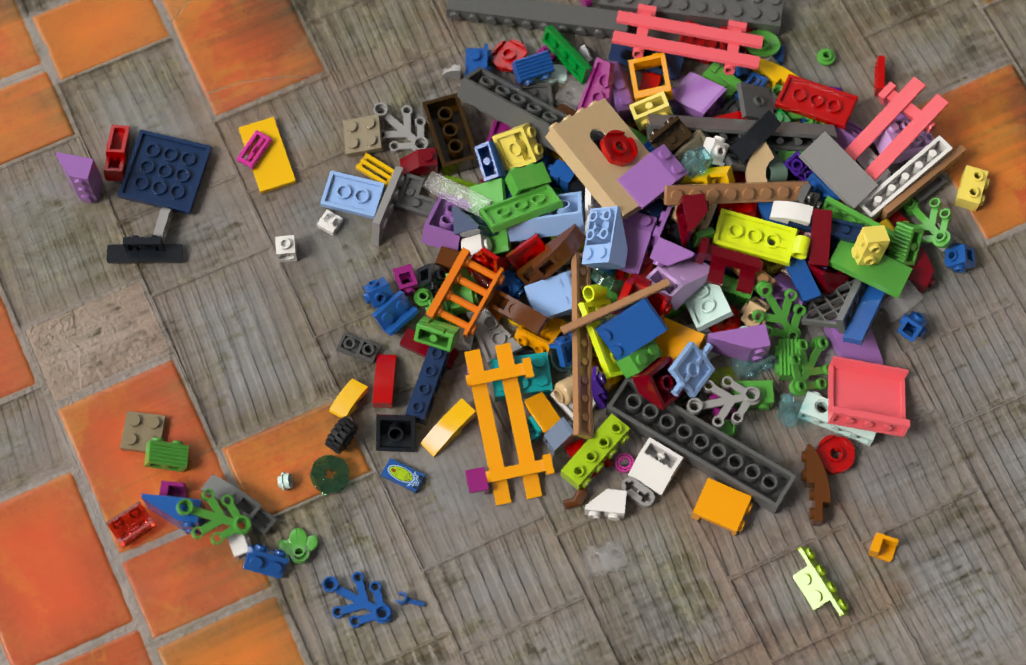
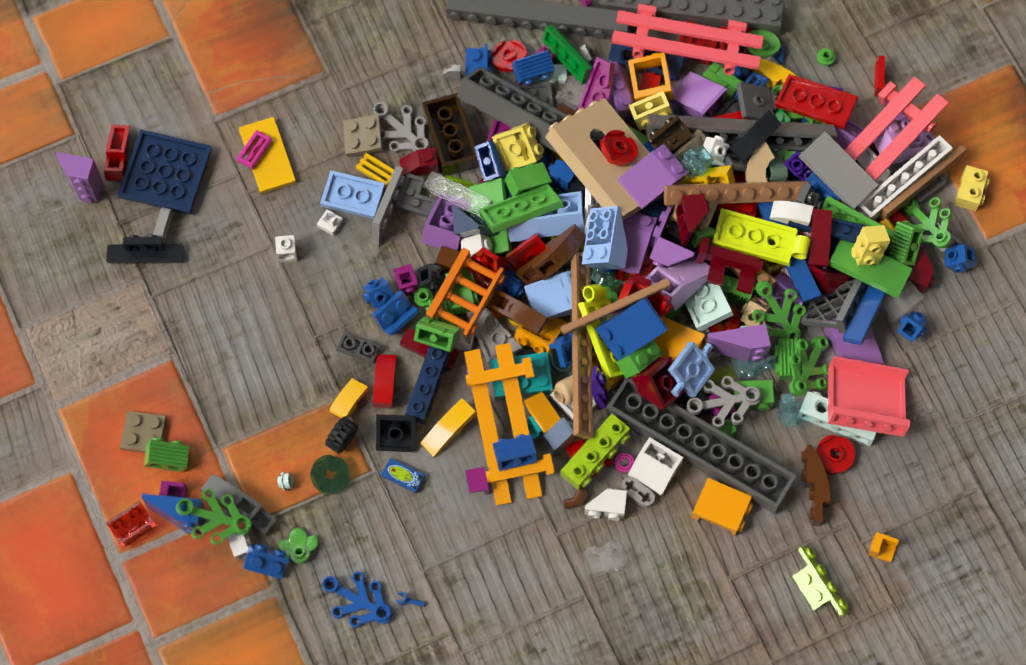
none -> blue brick [492,434,537,471]

